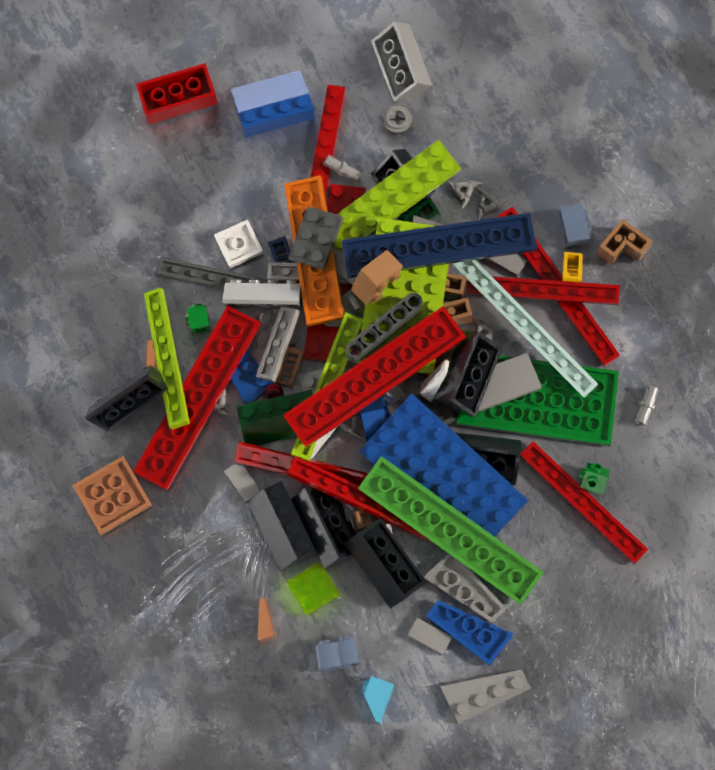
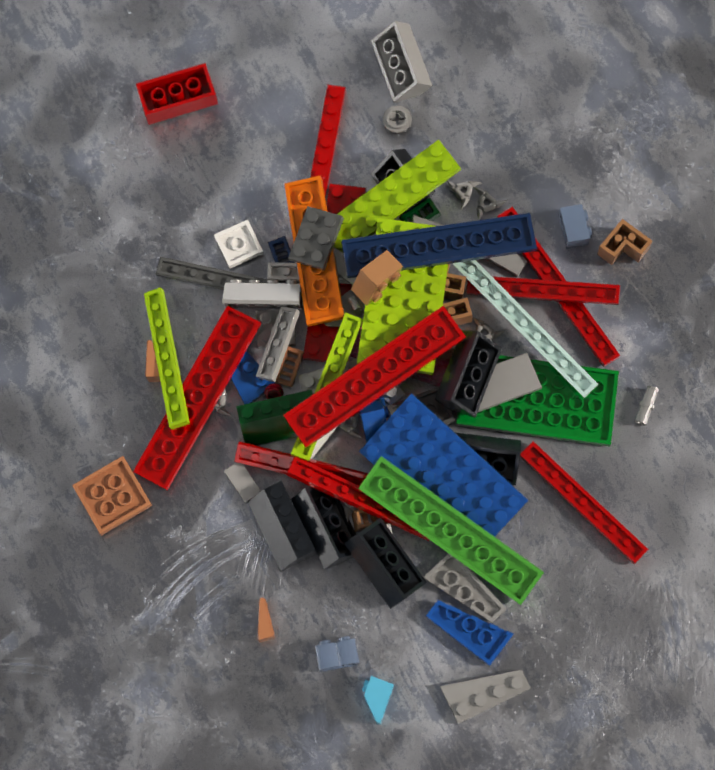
black slope [85,365,168,431] -> none
green brick [184,304,211,335] -> none
blue slope [231,70,315,138] -> none
clear neon green plate [286,561,341,617] -> none
light grey pin [323,155,361,182] -> none
dark grey beam [346,292,423,363] -> none
light grey tile [407,618,452,655] -> none
white slope [420,359,449,401] -> none
yellow slope [562,252,583,282] -> none
green brick [578,462,610,495] -> none

